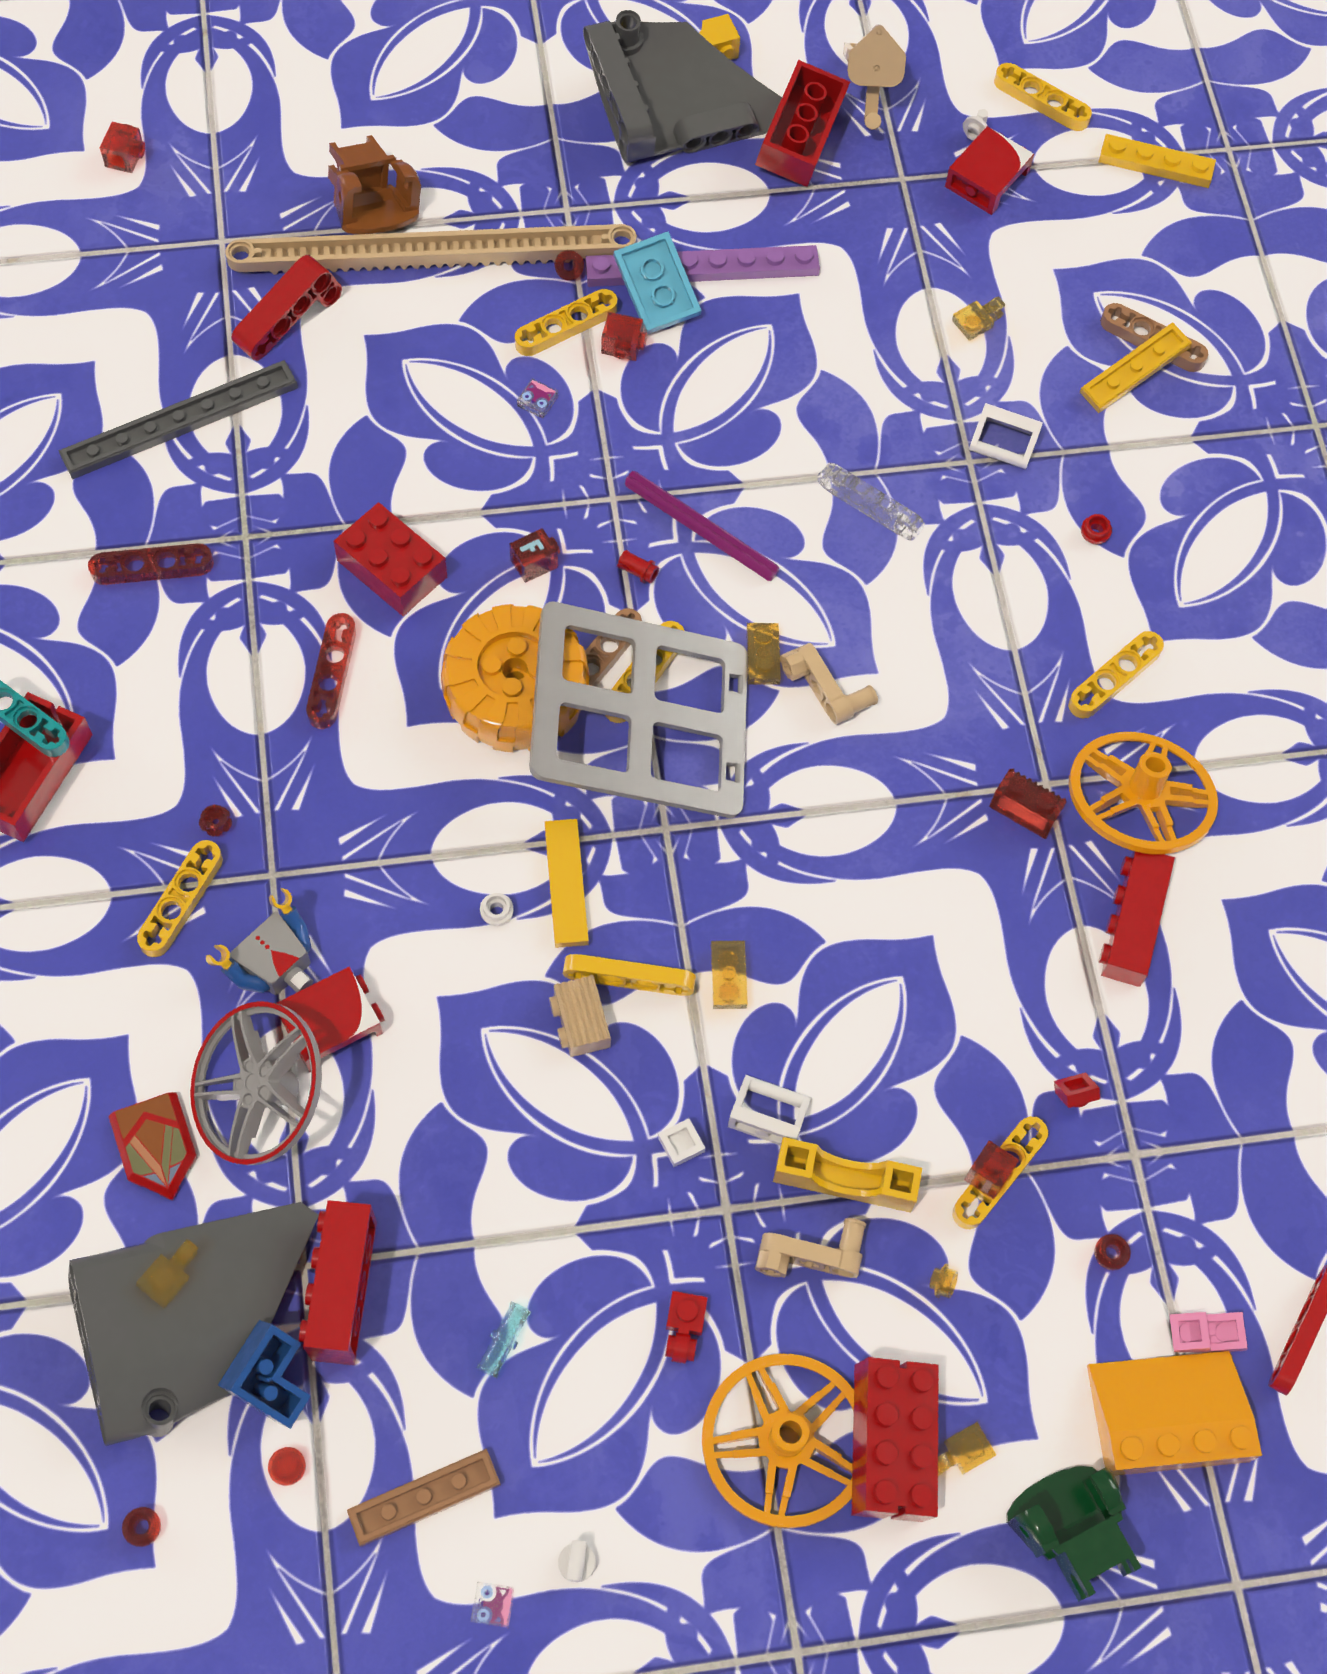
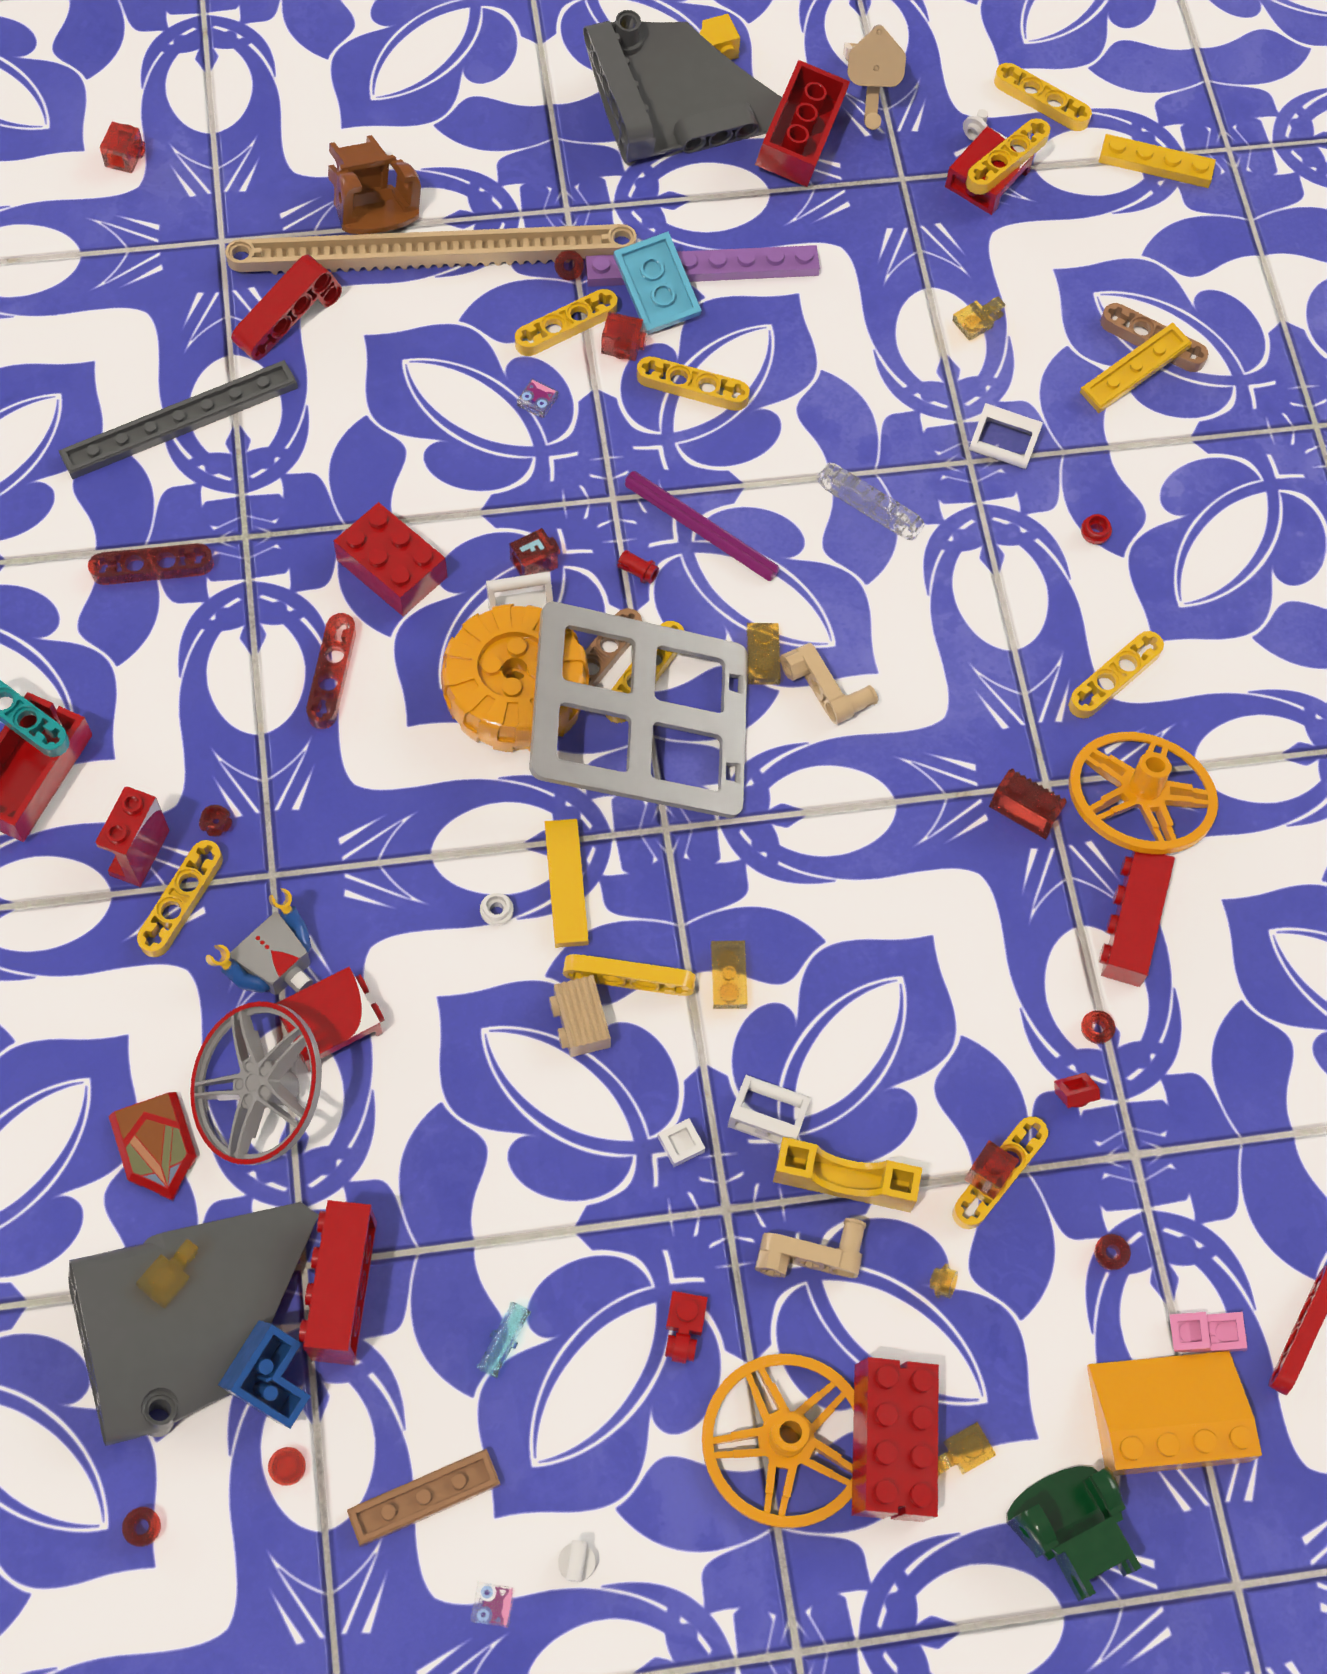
none -> red panel [95,786,170,887]
none -> white tile [486,572,553,611]
none -> yellow beam [637,356,750,411]
none -> yellow beam [966,118,1051,195]
none -> clear red plate [1081,1010,1115,1044]

